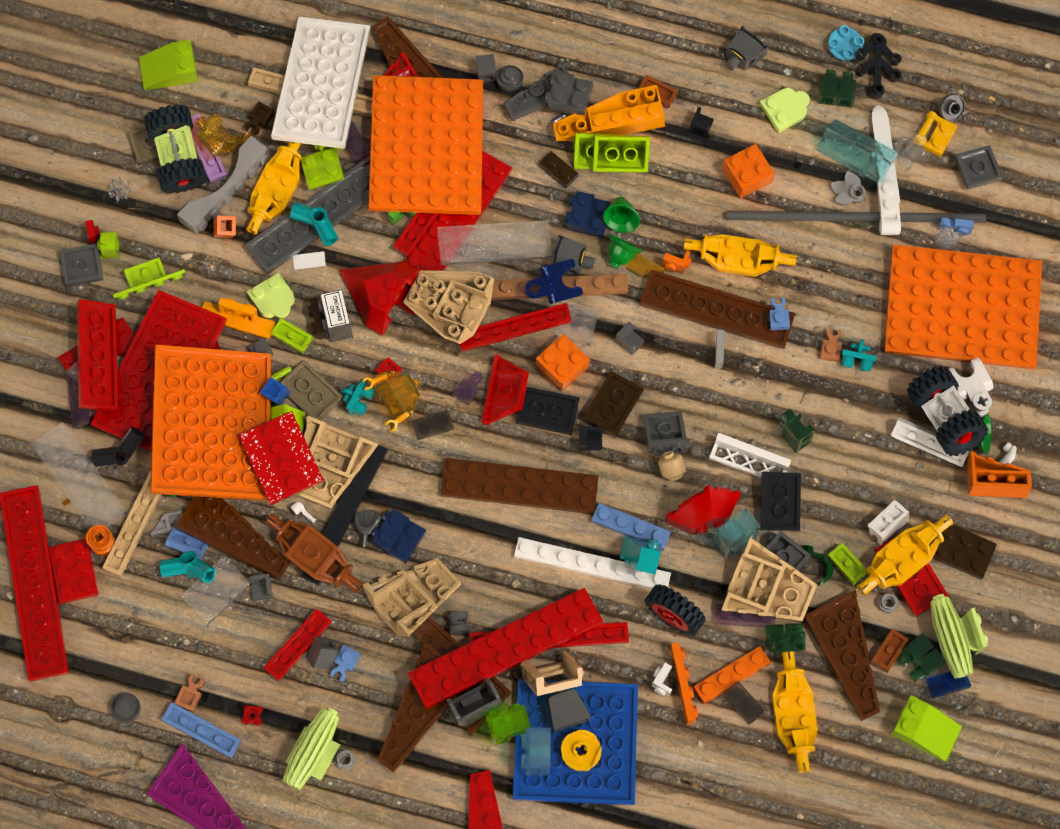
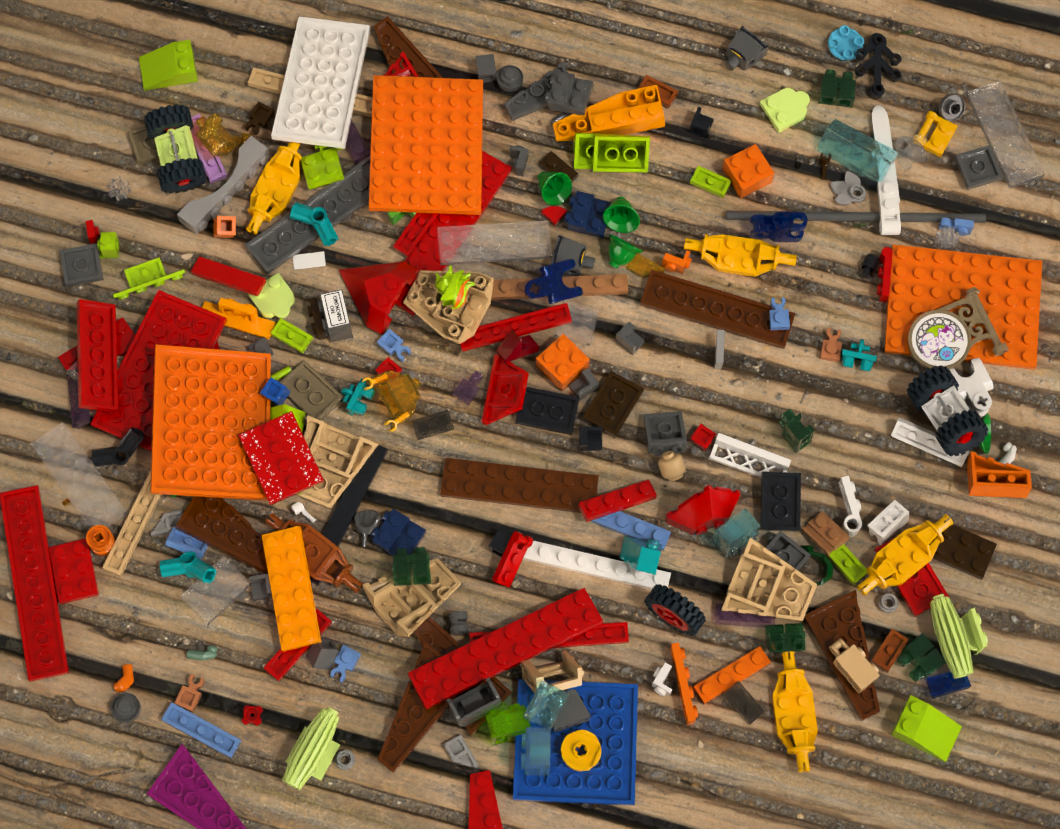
none -> orange arm [113,664,134,692]
none -> sand green arm [187,645,218,661]
none -> red tile [191,256,266,296]
none -> light orange plate [262,526,321,651]
none -> medium blue plate [377,329,411,362]
none -> clear green hips [393,547,431,586]
none -> lime hair [434,265,475,310]
none -> light grey tile [443,734,479,769]
none -> black panel [489,526,513,558]
none -> red plate [492,531,533,588]
none -> dark red slope [496,330,539,363]
none -> dark grey bracket [510,145,529,177]
none -> clear light blue bracket [523,681,569,730]
none -> green hat [537,171,572,206]
none -> red tile [541,206,567,226]
none -> dark grey panel [569,368,599,401]
none -> red plate [578,479,657,522]
none -> lime plate [690,166,732,198]
none -> red plate [690,424,717,451]
none -> clear blue piece [750,212,808,242]
none -> medium nougat plate [802,511,849,556]
none -> dark brown hand [819,153,831,180]
none -> tan brick [829,638,880,694]
none -> white plate [839,476,862,537]
none -> black cylinder [861,254,879,278]
none -> red plate [876,247,893,303]
none -> piece [908,287,1009,370]
none -> clear plate [966,81,1045,189]

